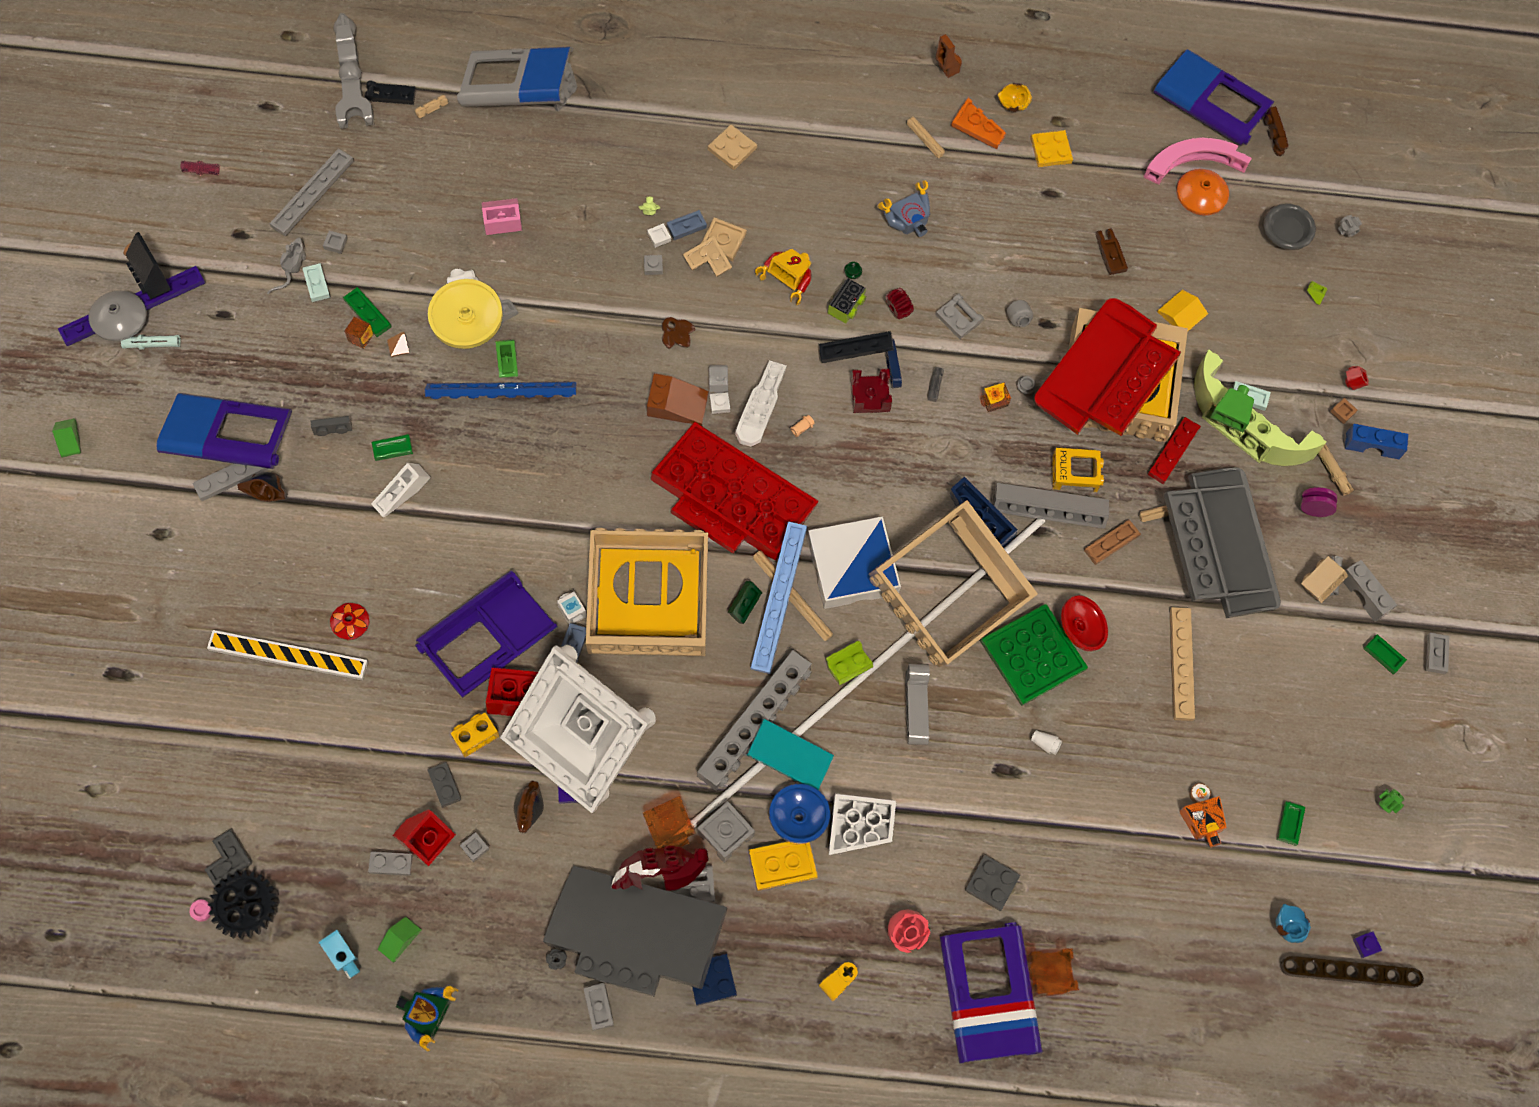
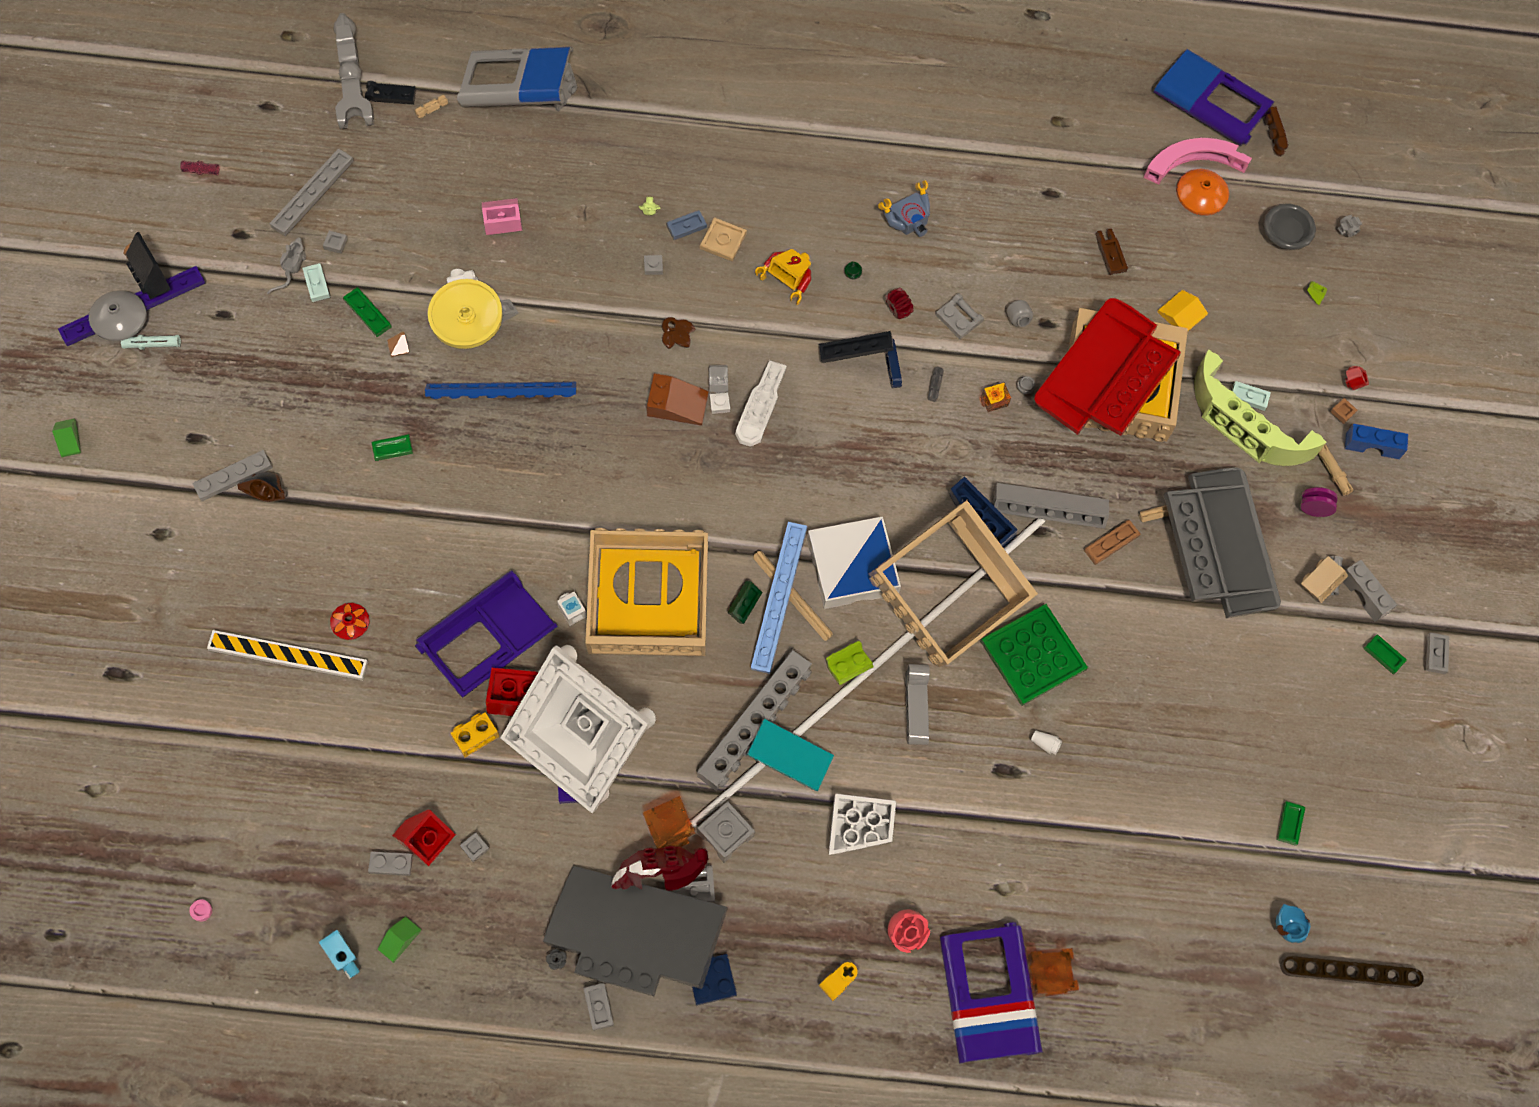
piece [157,393,292,469] -> none
dark grey tile [204,830,252,887] -> none
black gear [208,870,279,940] -> none
dark grey plate [310,416,352,436] -> none
clear orange brick [345,317,373,349] -> none
white slope [371,463,431,517] -> none
torso [396,986,458,1051] -> none
dark grey plate [427,762,461,808] -> none
bright green slope [495,340,518,378] -> none
reddish brown hat [513,781,544,833] -> none
sand blue plate [561,623,586,663] -> none
white plate [647,223,671,248] -> none
red slope [651,422,819,561] -> none
tan plate [683,236,732,277] -> none
tan plate [708,125,757,170] -> none
yellow plate [749,842,817,891] -> none
blue dish [769,784,830,844] -> none
light nougat pin [790,415,815,437] -> none
brick [828,278,866,324] -> none
dark red panel [851,369,892,413] -> none
tan axle [907,117,945,158] -> none
dark orange slope [936,34,962,78] -> none
orange wing [951,97,1006,149] -> none
dark grey plate [965,855,1020,912] -> none
yellow hair [998,83,1032,112] -> none
yellow plate [1031,130,1073,167] -> none
yellow window [1052,448,1104,492] -> none
red dish [1061,595,1108,652] -> none
red plate [1148,417,1201,485] -> none
tan plate [1170,607,1195,721] -> none
orange torso [1179,796,1226,847] -> none
tile [1189,783,1211,803] -> none
bright green torso [1210,385,1254,433] -> none
dark purple plate [1353,931,1382,958] -> none
bright green gear [1379,789,1404,813] -> none

